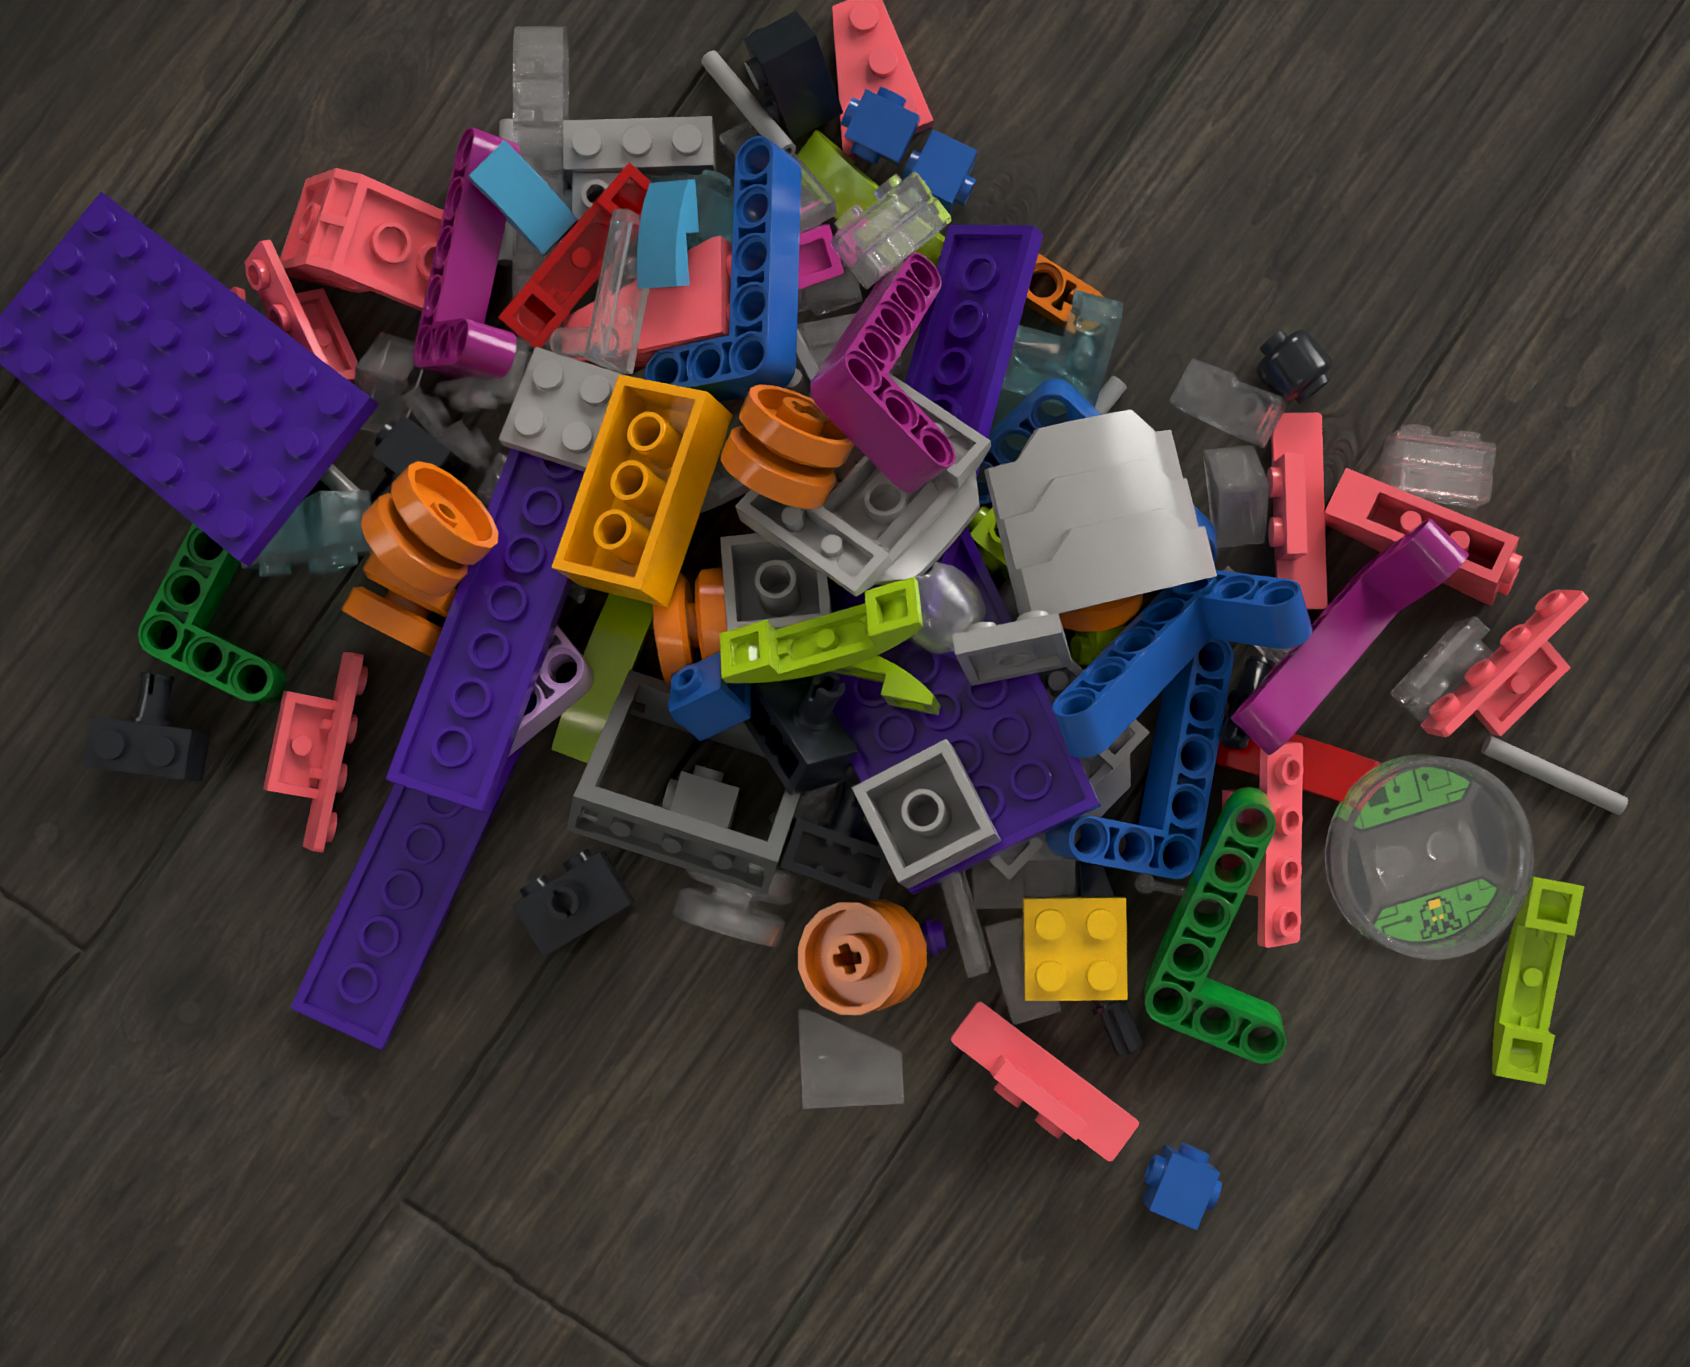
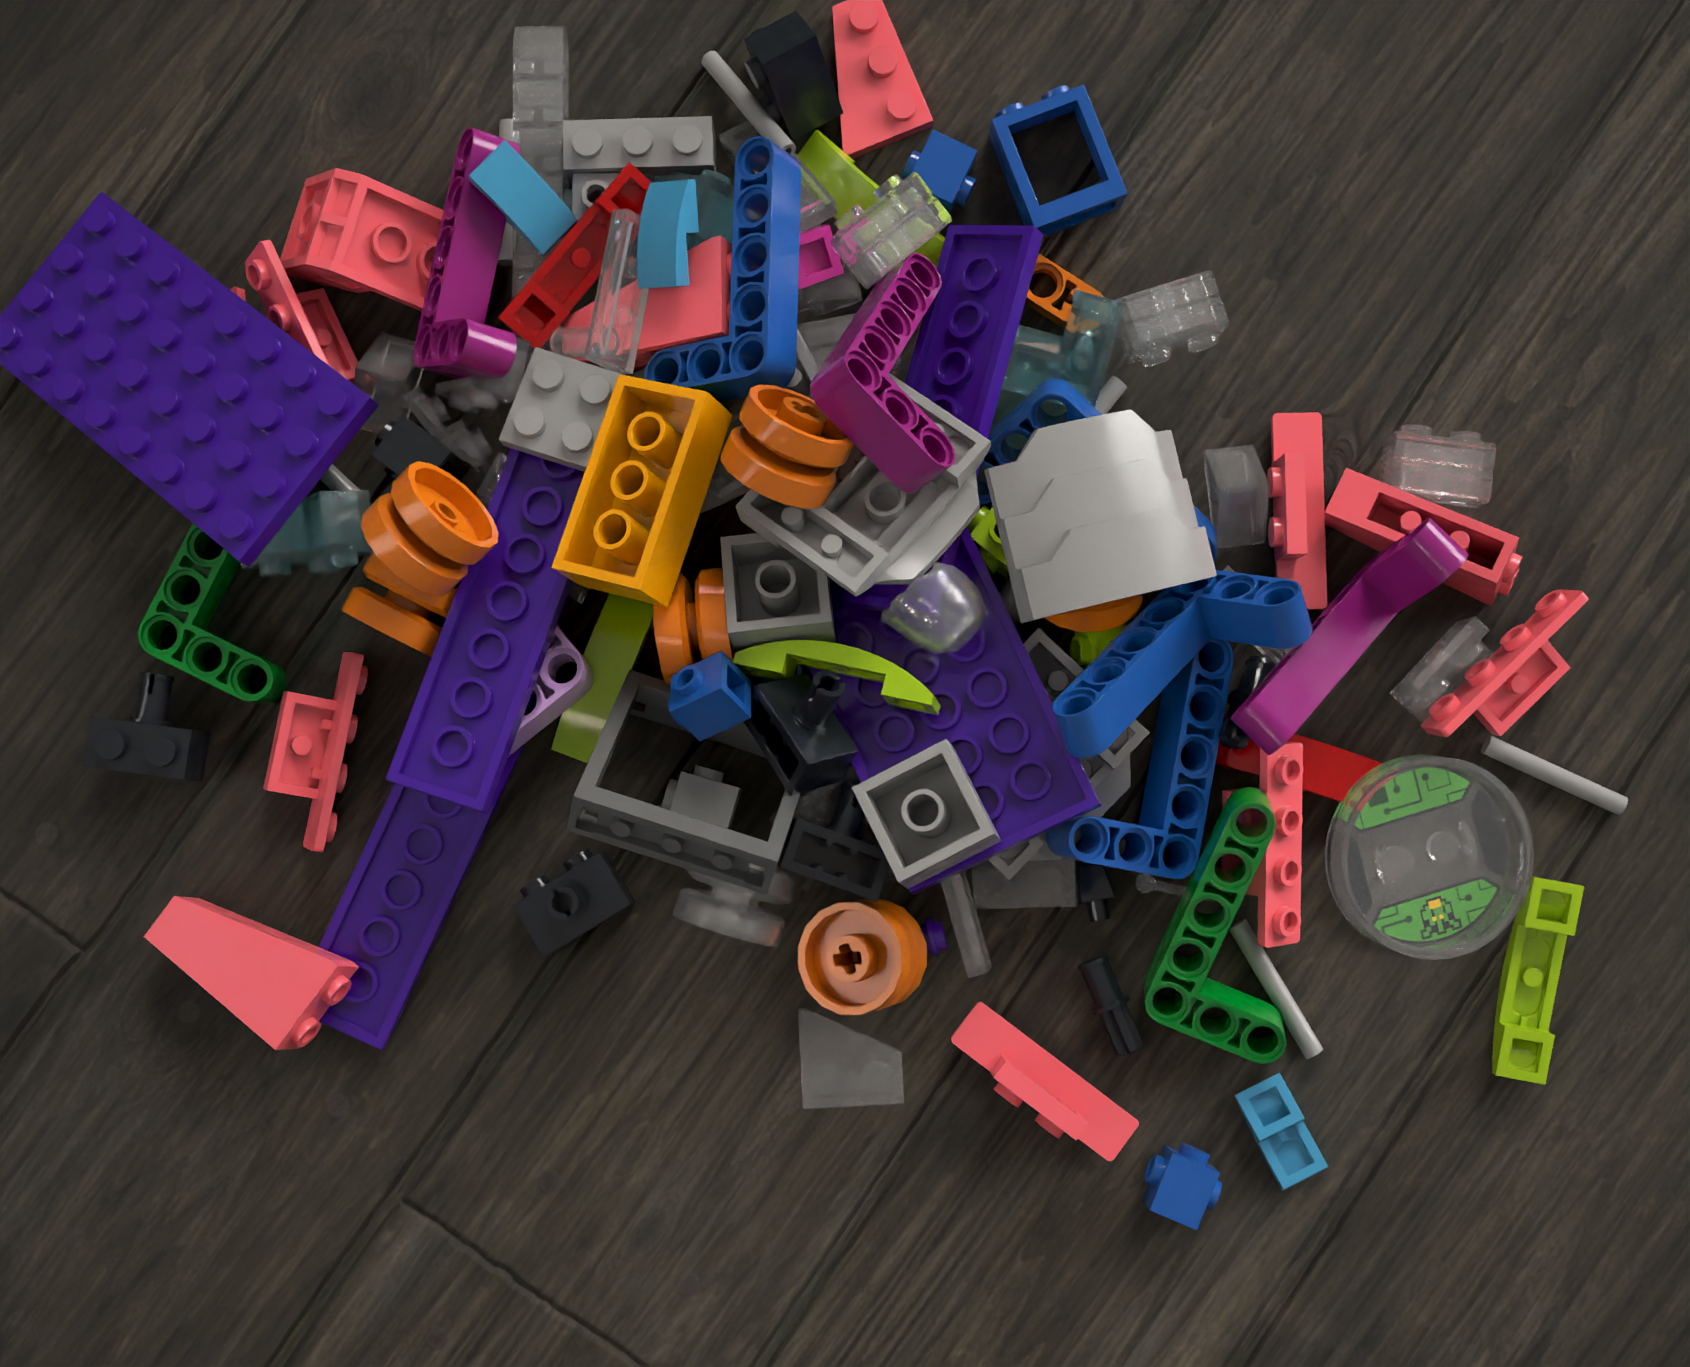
lime slope [719,577,923,683] -> none
blue brick [840,87,920,166] -> none
light grey plate [952,611,1072,686] -> none
clear plate [984,916,1061,1025] -> none
yellow plate [1023,896,1128,1001] -> none
clear slope [1169,358,1287,448] -> none
black head [1256,329,1332,405] -> none
none -> coral slope [144,896,359,1050]
none -> blue window [988,85,1128,238]
none -> clear brick [1111,270,1229,367]
none -> light grey piece [1229,918,1323,1059]
none -> dark azure slope [1234,1073,1328,1191]

